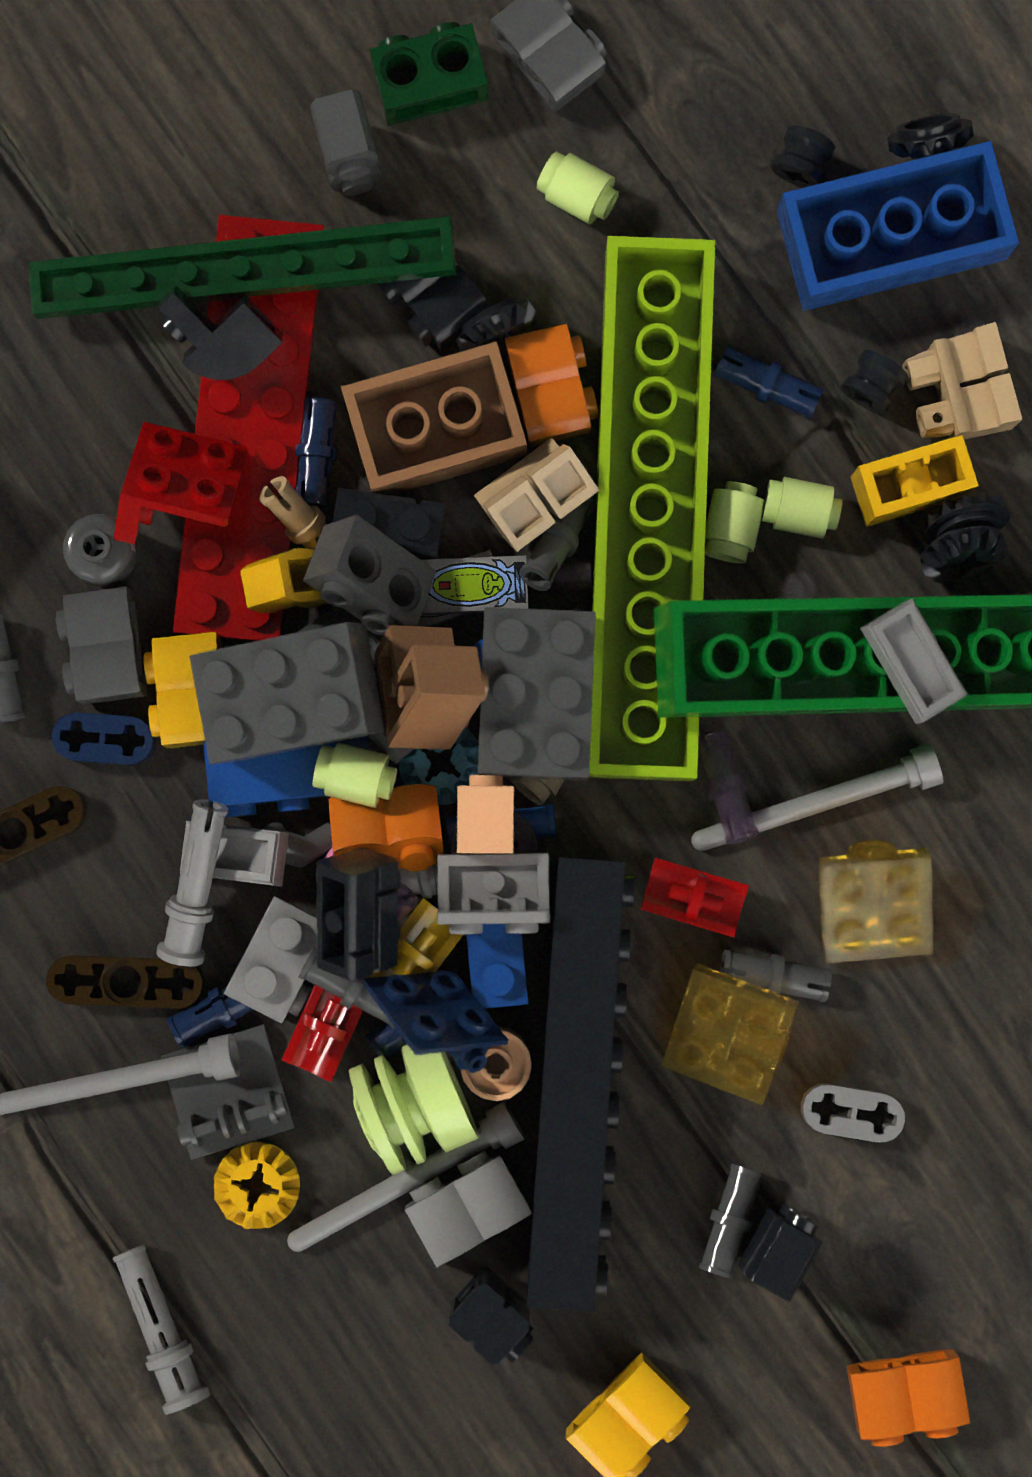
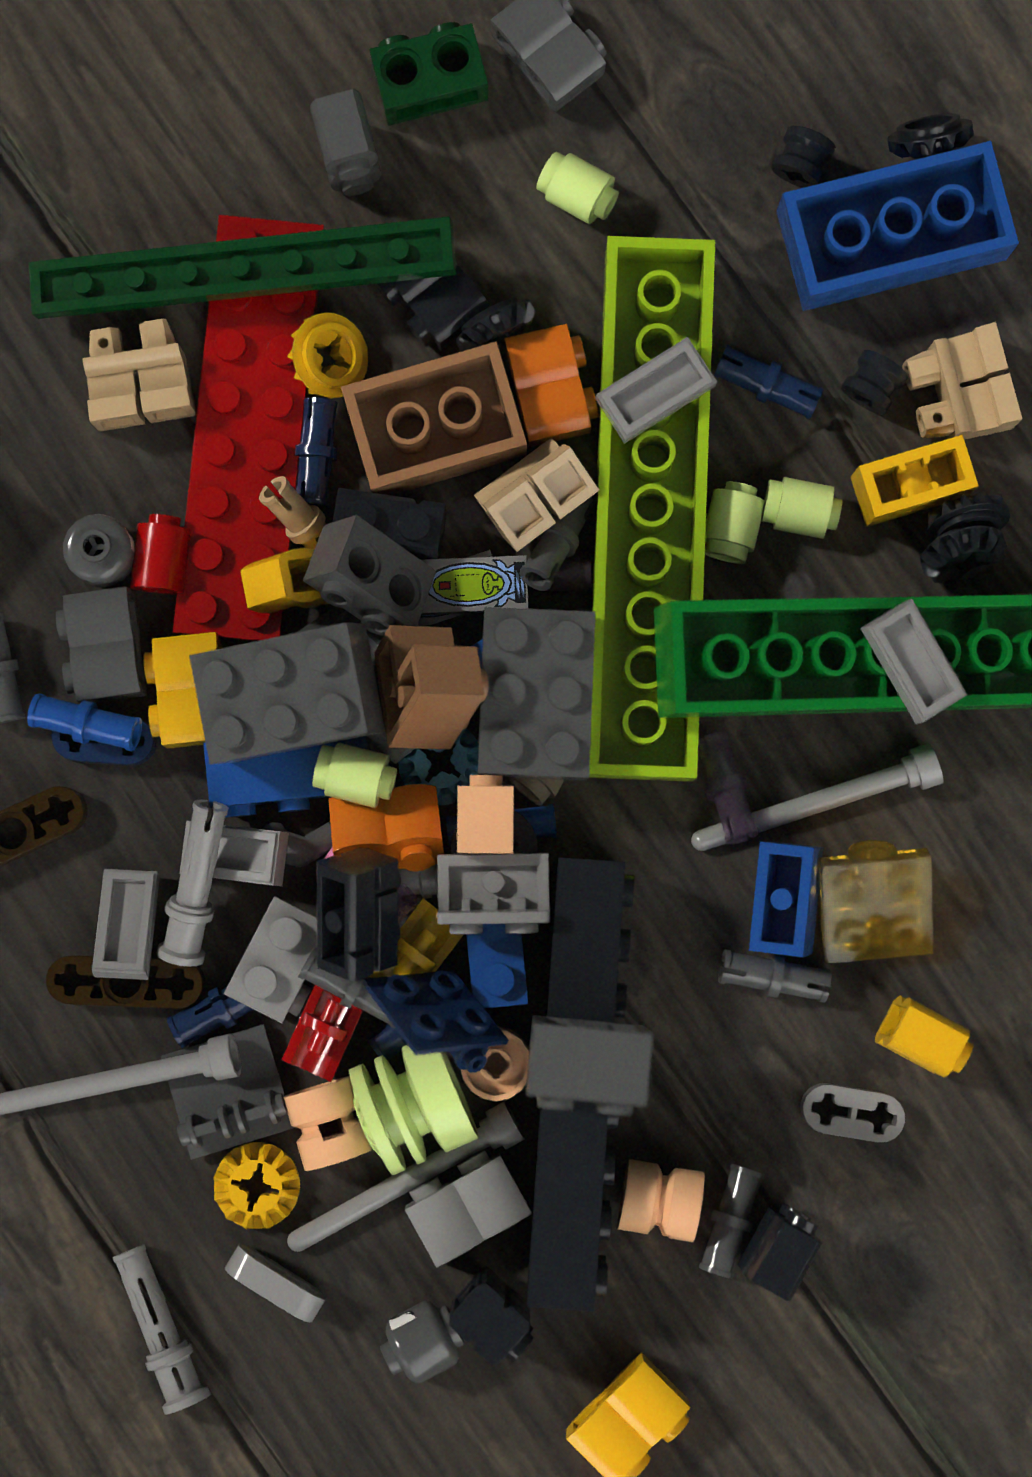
red bracket [113,421,248,545] -> none
black brick [158,285,283,380] -> none
red hips [639,857,749,937] -> none
clear yellow plate [662,963,800,1106] -> none
orange brick [847,1349,970,1447] -> none
none -> blue pin [27,693,142,751]
none -> tan hips [82,319,197,432]
none -> light grey tile [92,869,160,980]
none -> red brick [130,514,191,595]
none -> light grey beam [224,1244,326,1323]
none -> light nougat wheel [283,1076,372,1171]
none -> yellow gear [287,313,368,399]
none -> dark grey head [380,1301,465,1383]
none -> dark grey brick [527,1015,653,1116]
none -> light grey tile [595,337,717,444]
none -> light nougat wheel [617,1159,705,1242]
none -> blue brick [749,841,824,957]
none -> yellow brick [875,995,973,1077]

